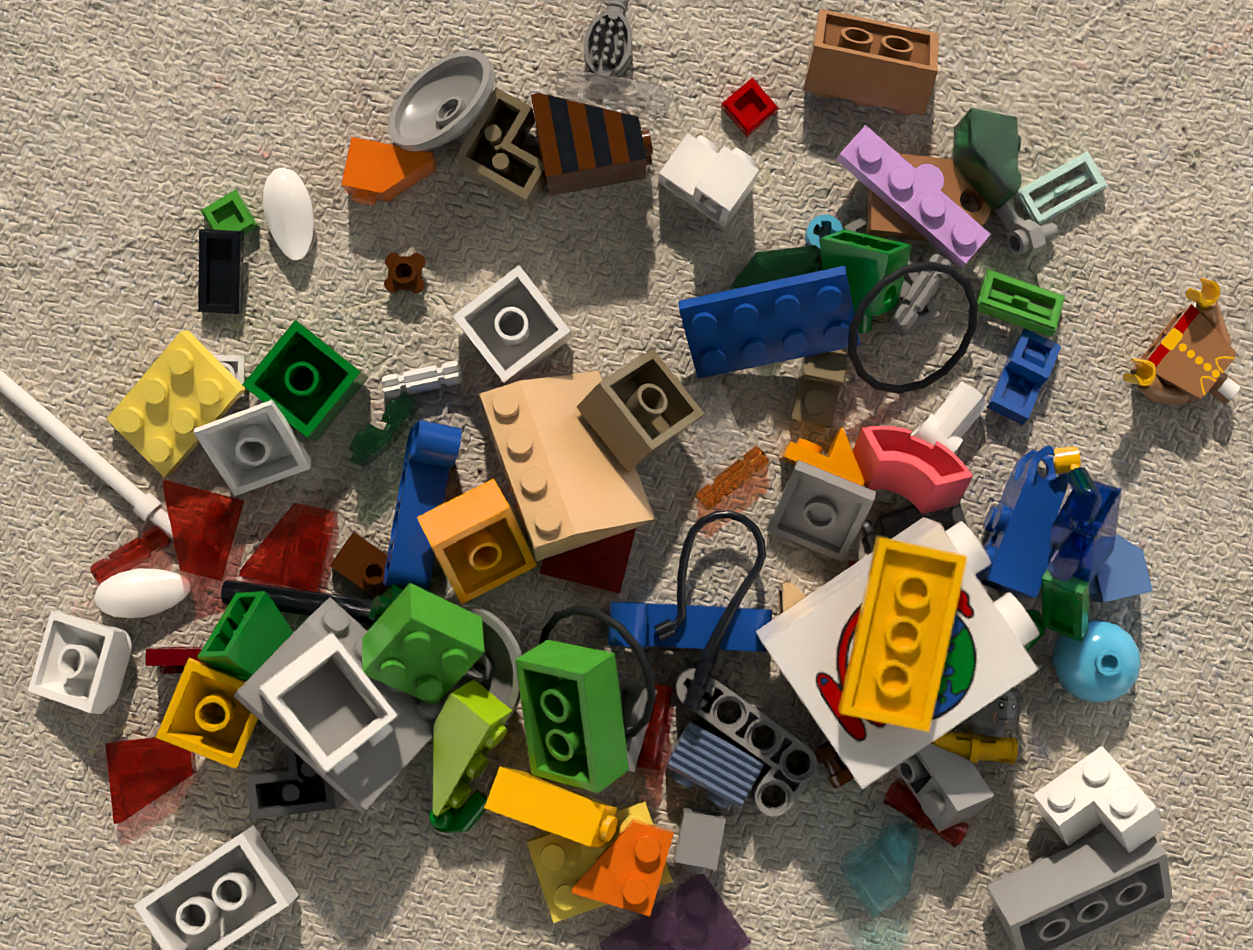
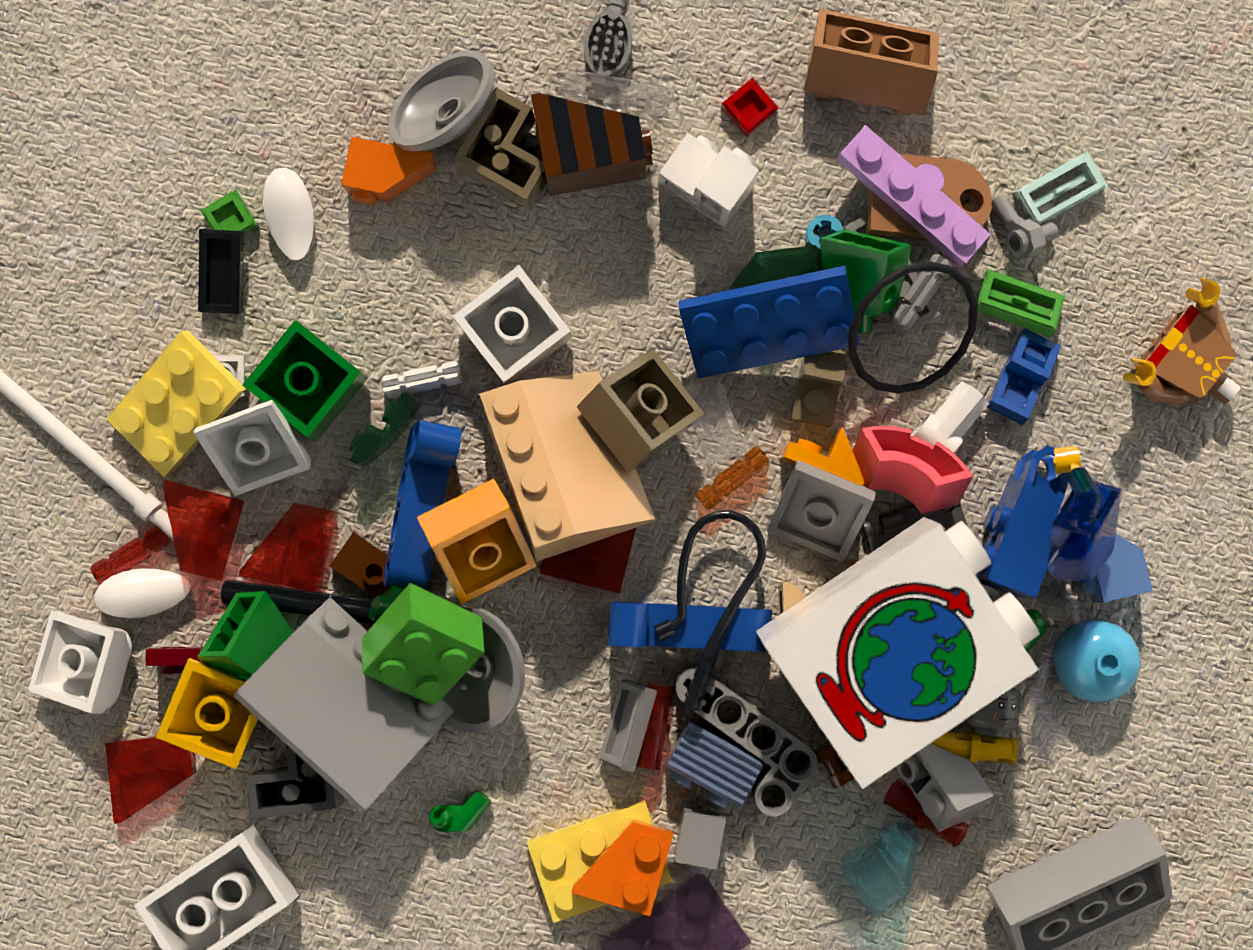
white window [259,633,398,775] -> none
reddish brown plate [384,252,426,294] -> none
lime slope [433,679,512,817] -> none
yellow slope [484,767,618,848] -> none
bright green brick [515,639,629,793] -> none
black piece [539,606,656,739] -> none
yellow plate [839,536,968,732] -> none
clear green slope [953,108,1021,210] -> none
white brick [1033,746,1164,853] -> none
green tile [1041,568,1089,642] -> none

